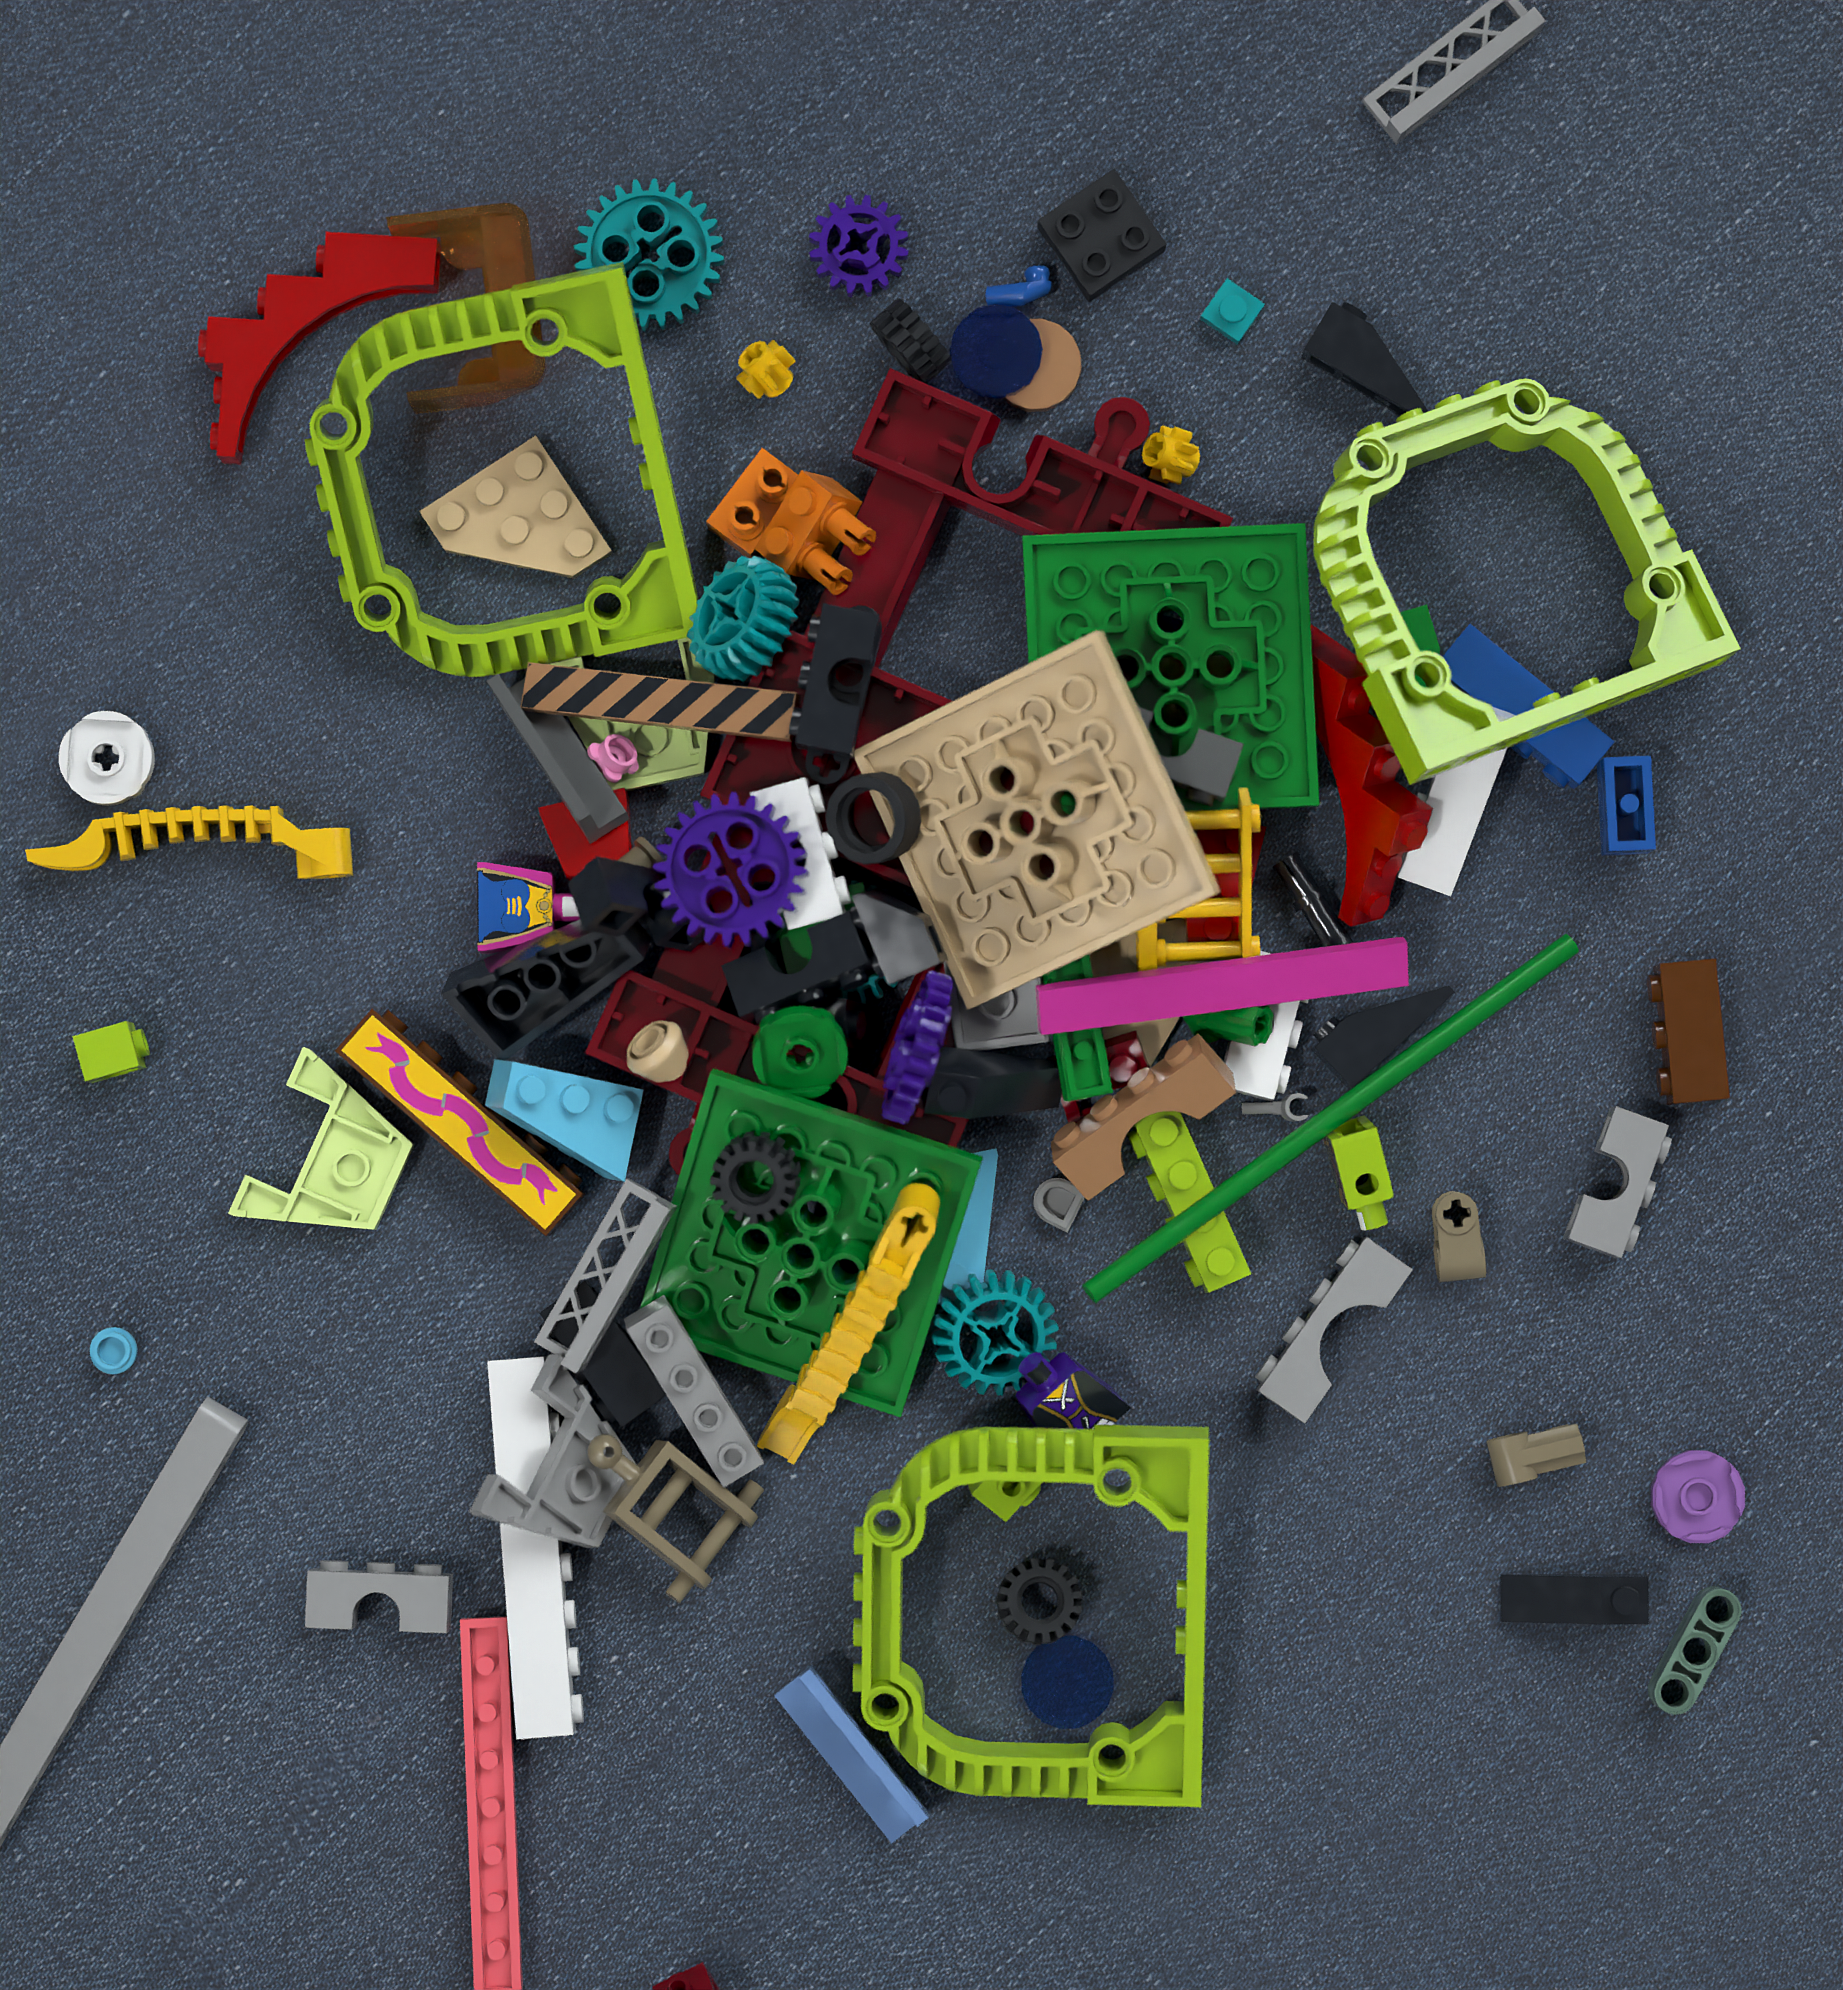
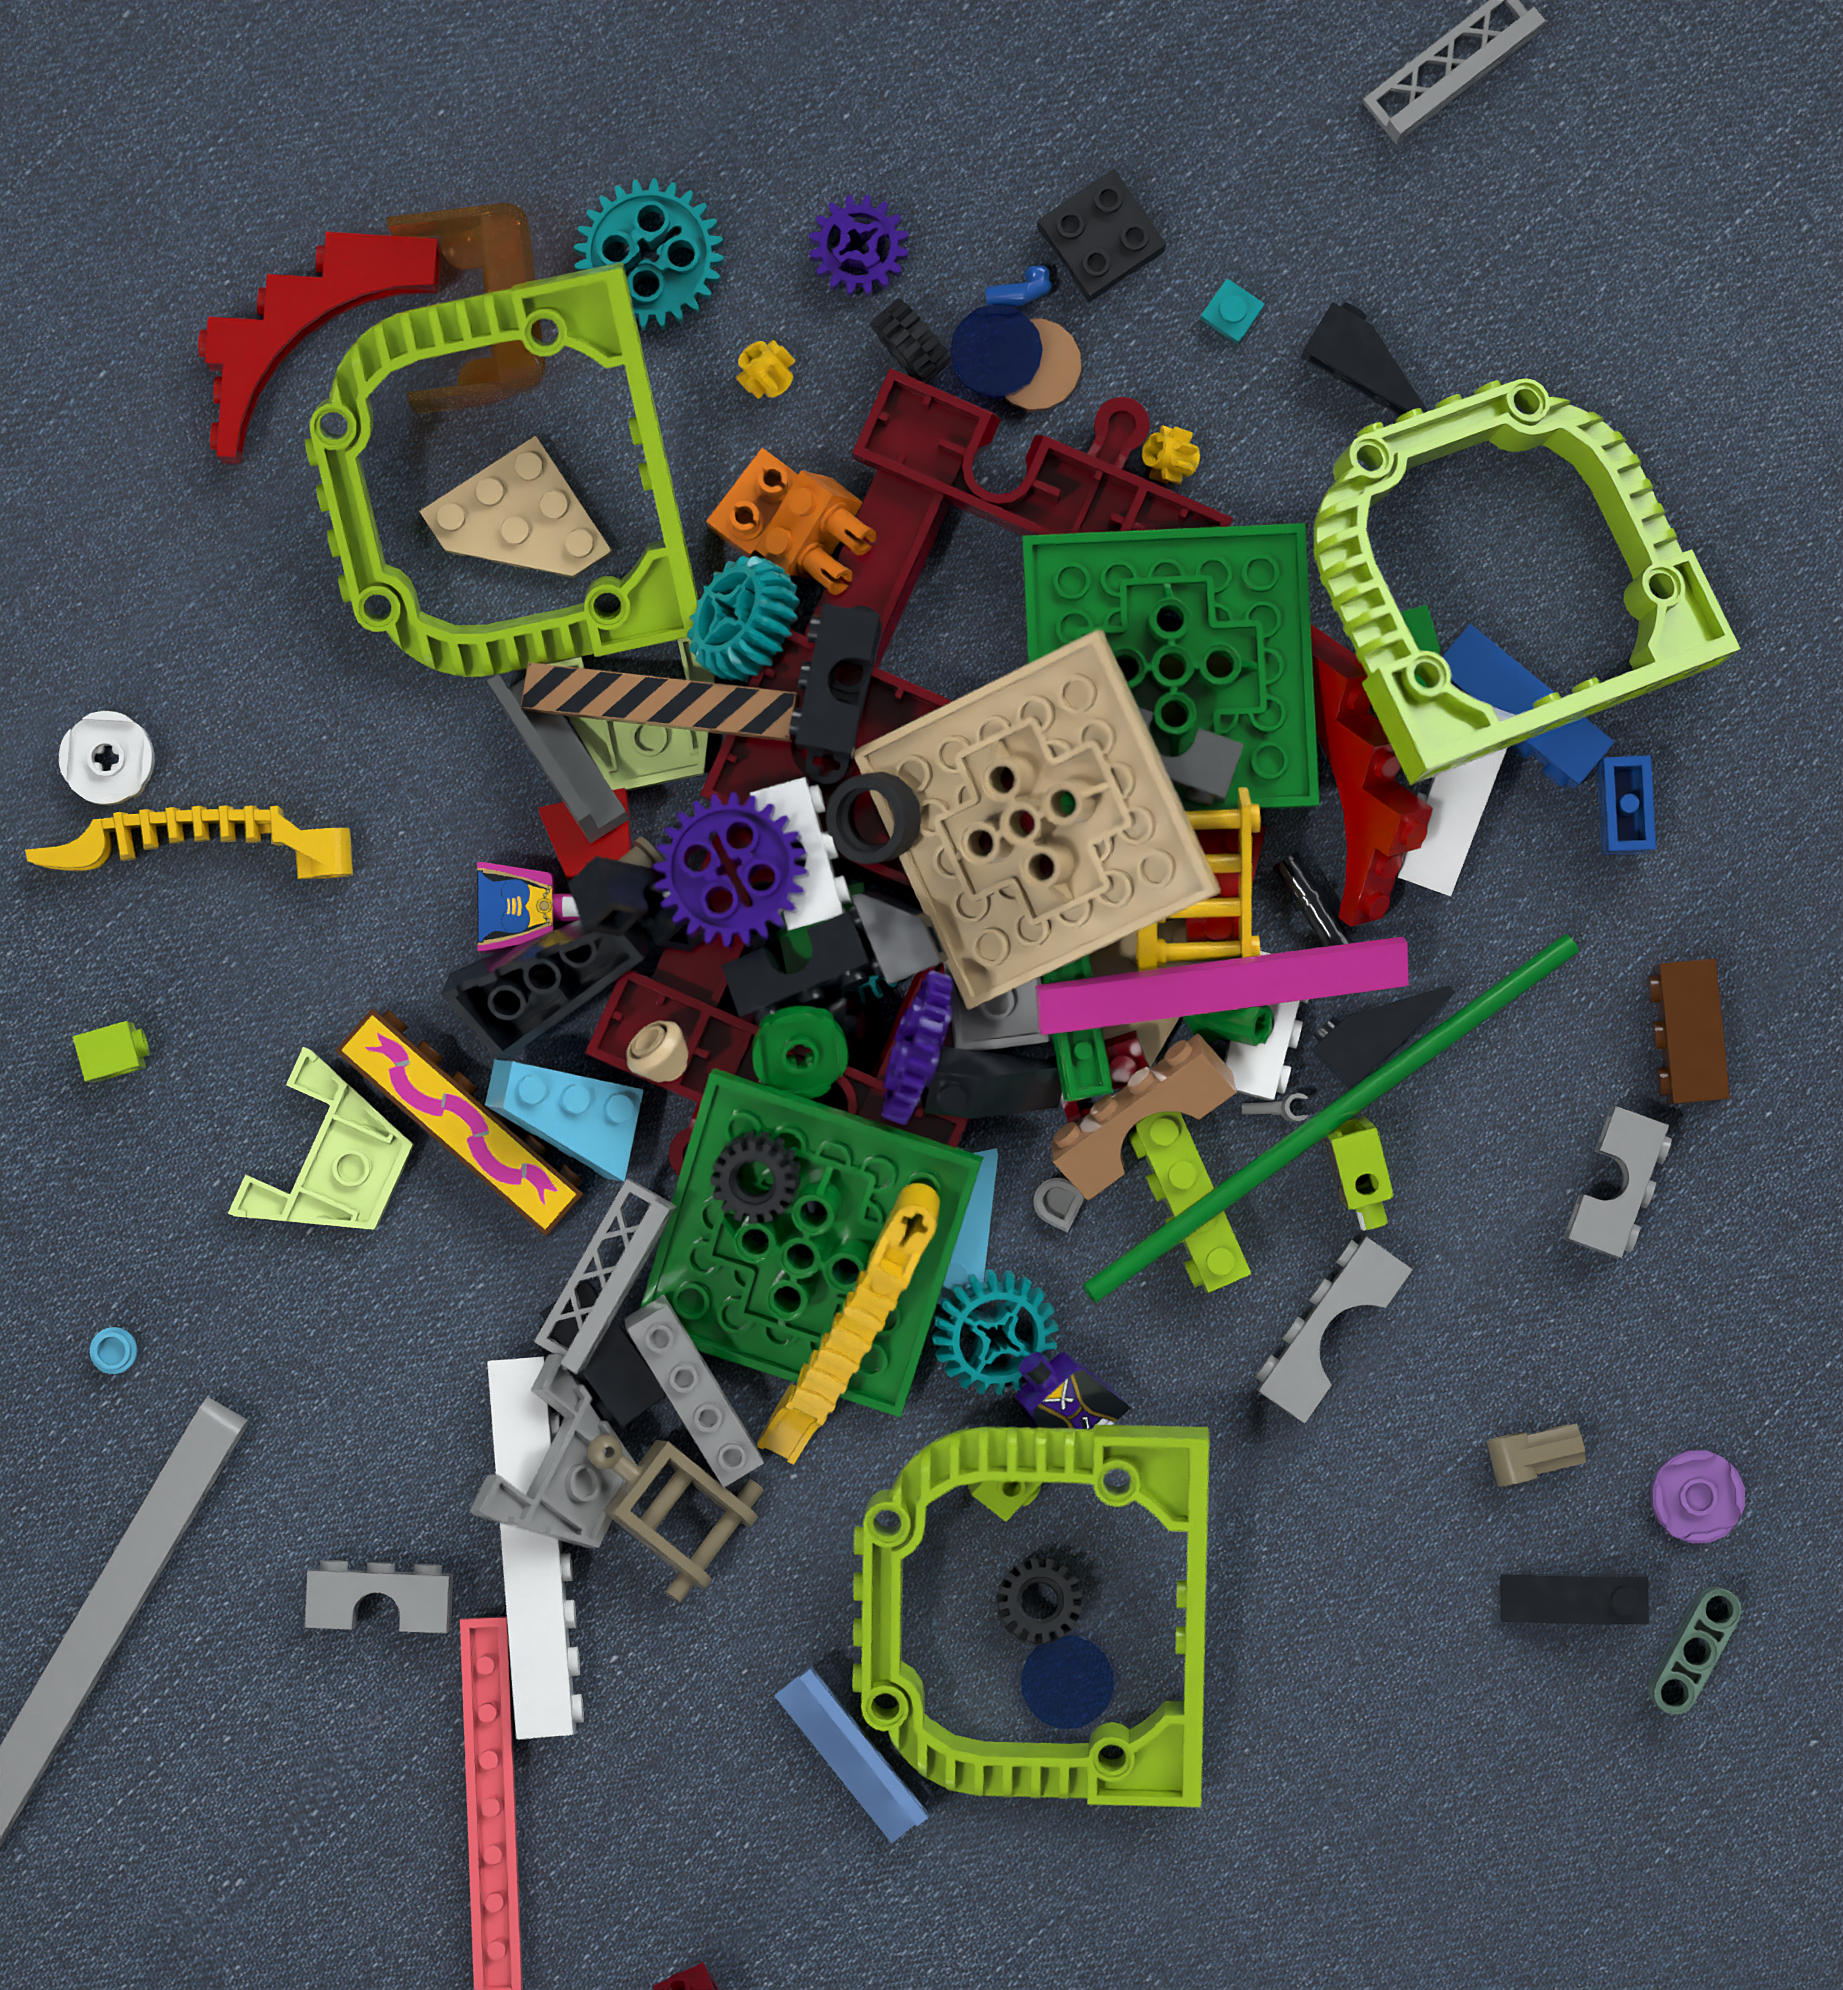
bright pink plate [587,734,639,783] -> none
dark tan piece [1432,1191,1486,1283] -> none

